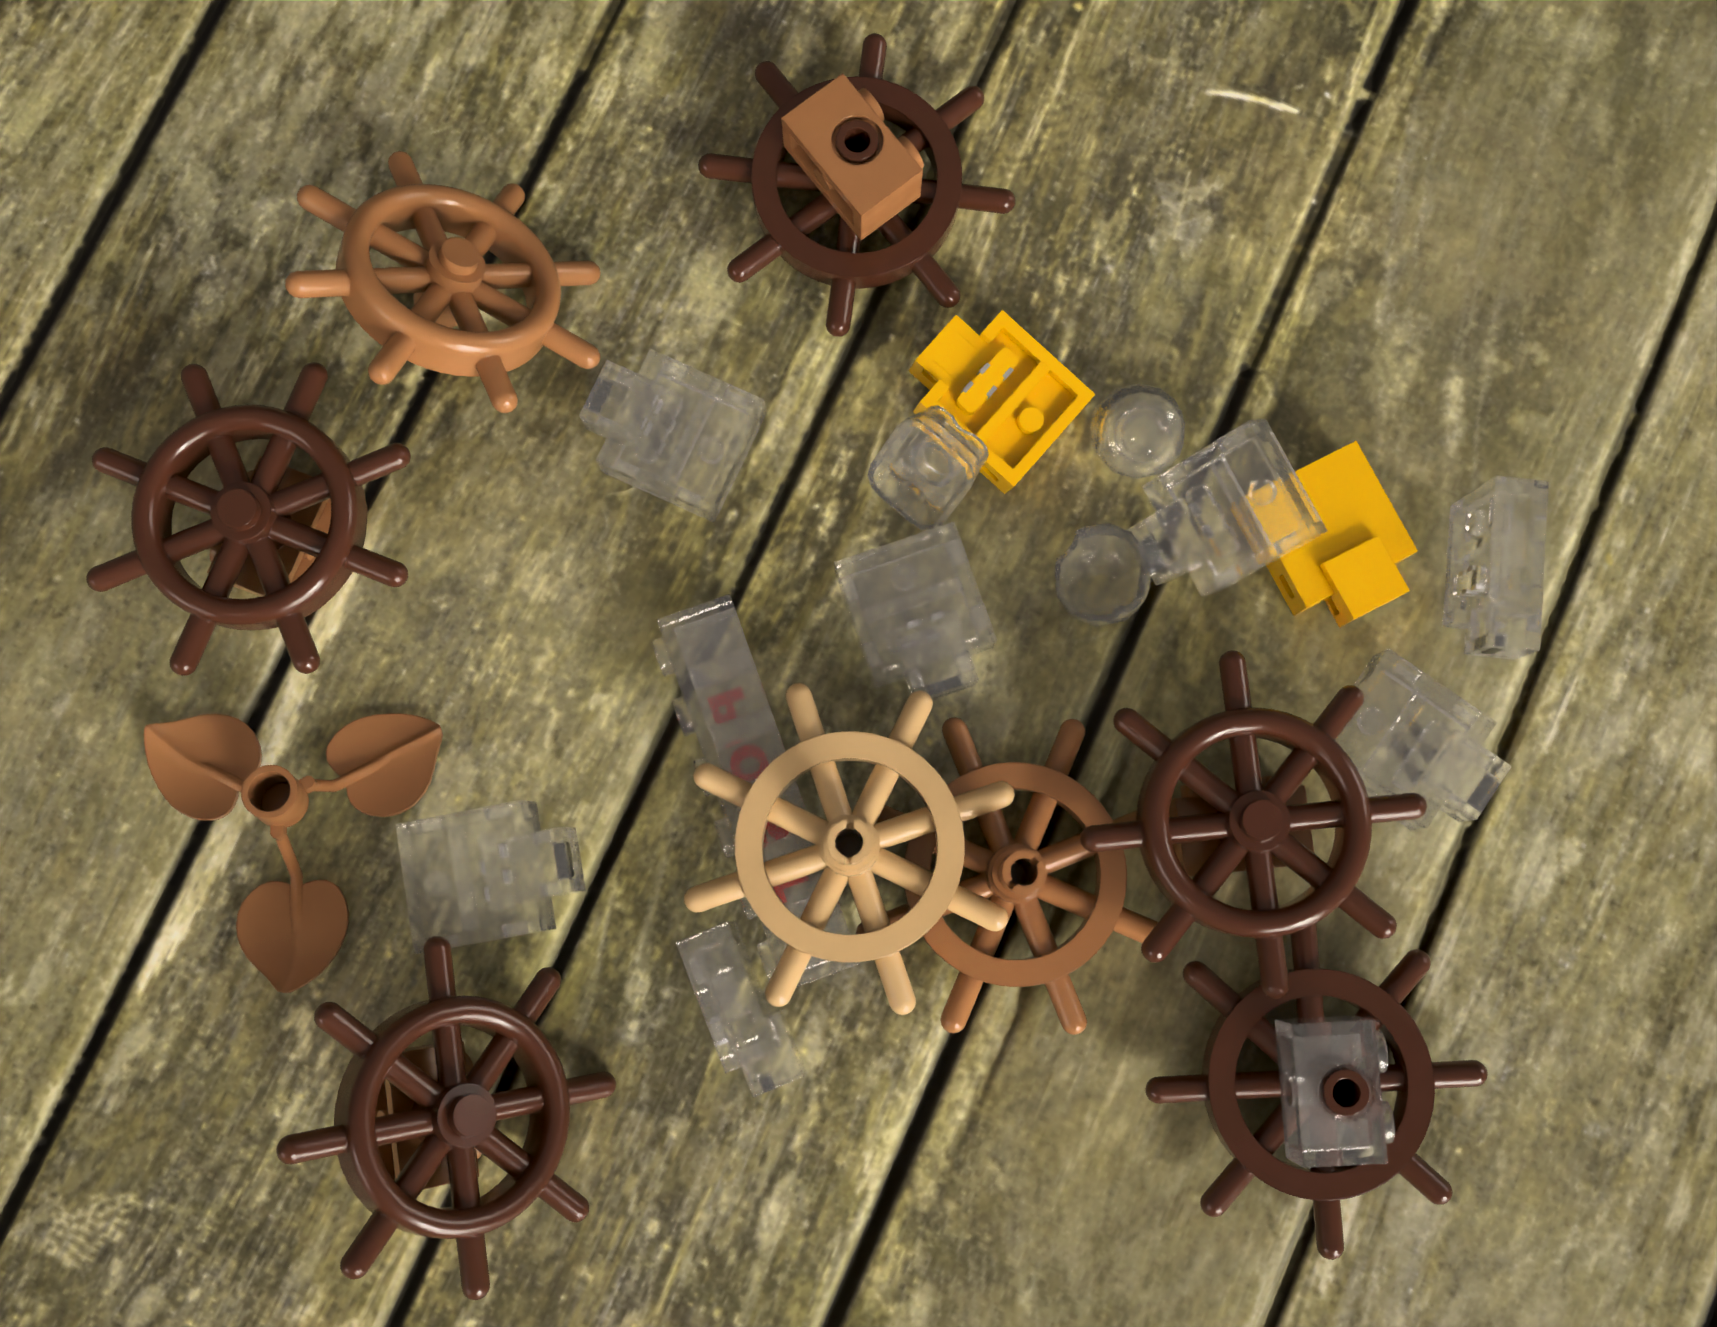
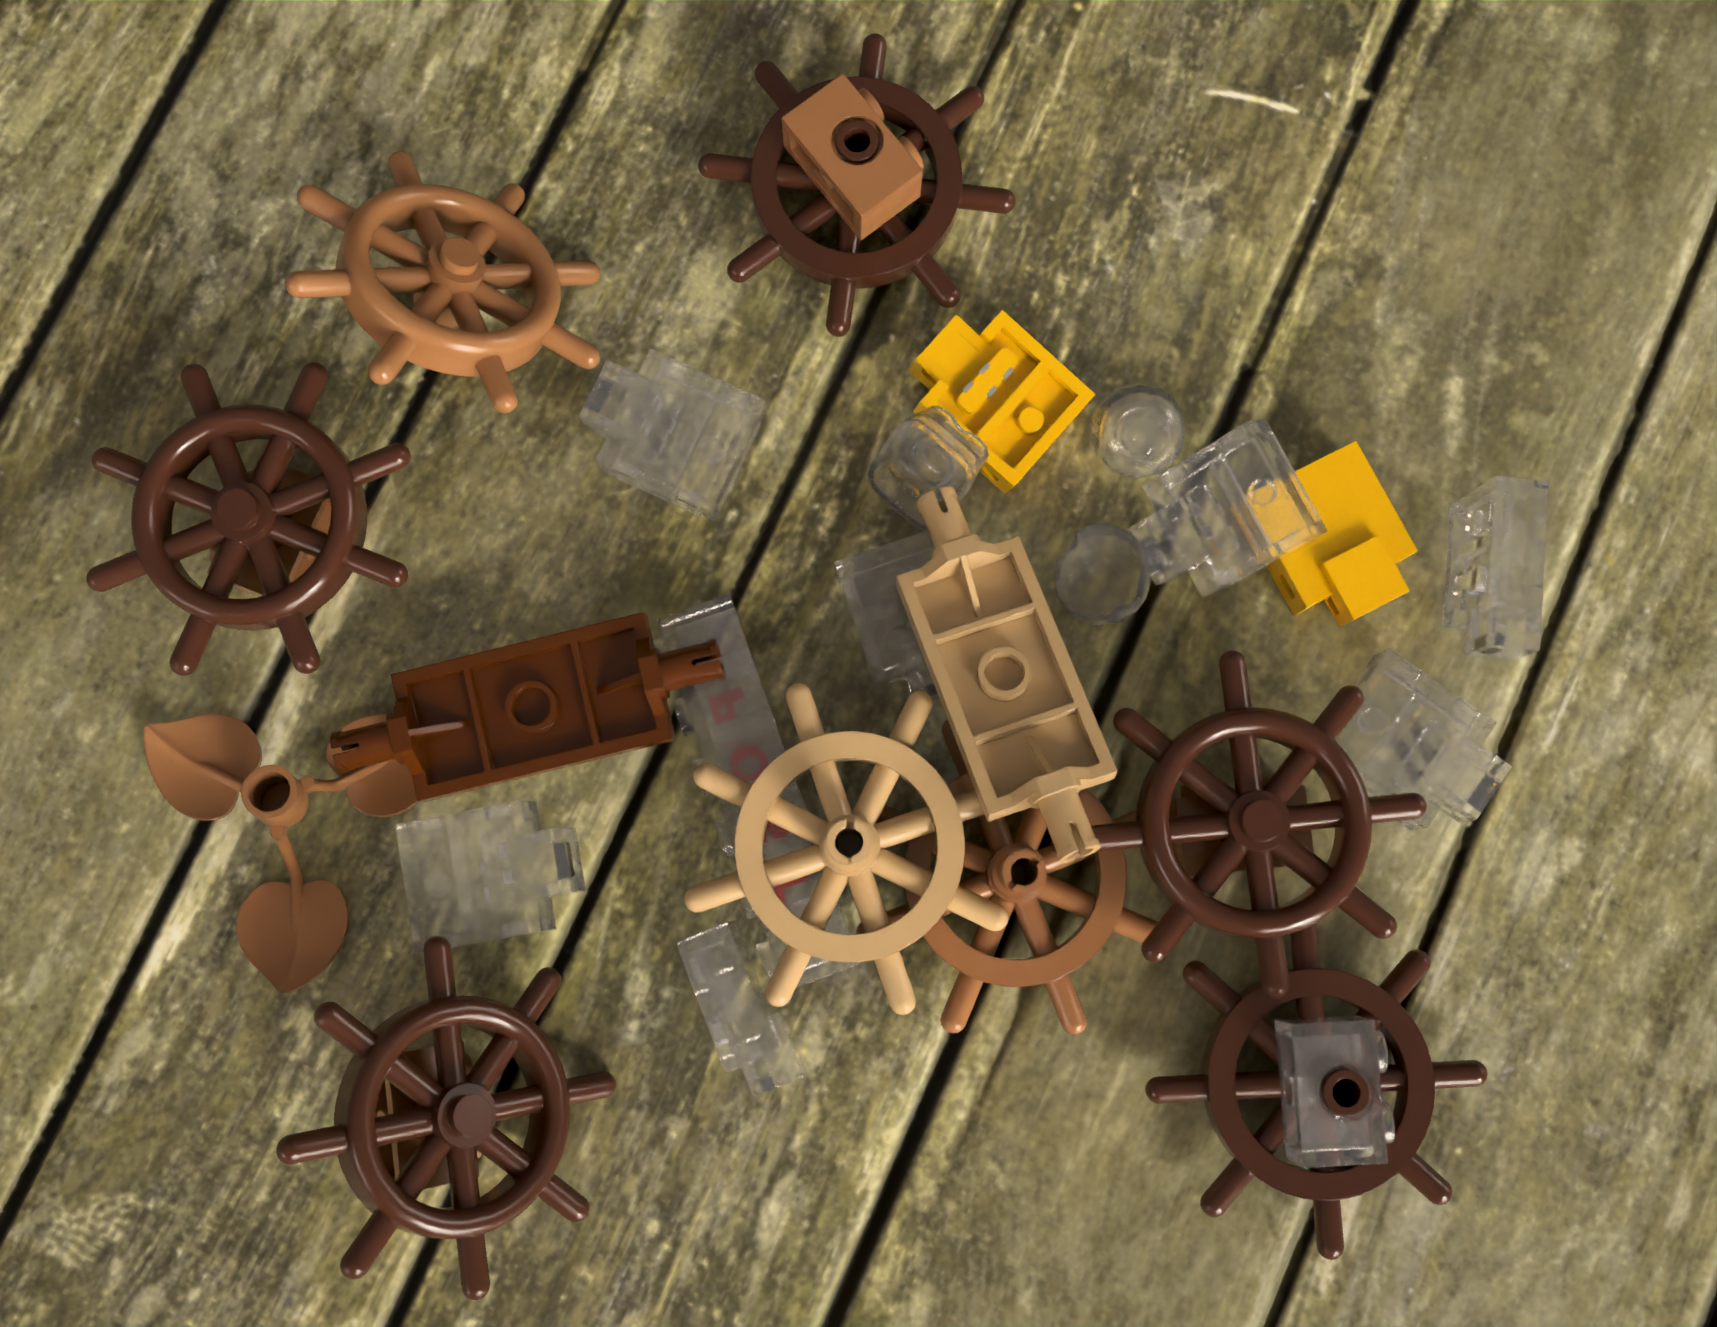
none -> reddish brown plate [330,612,726,802]
none -> tan plate [896,486,1117,863]

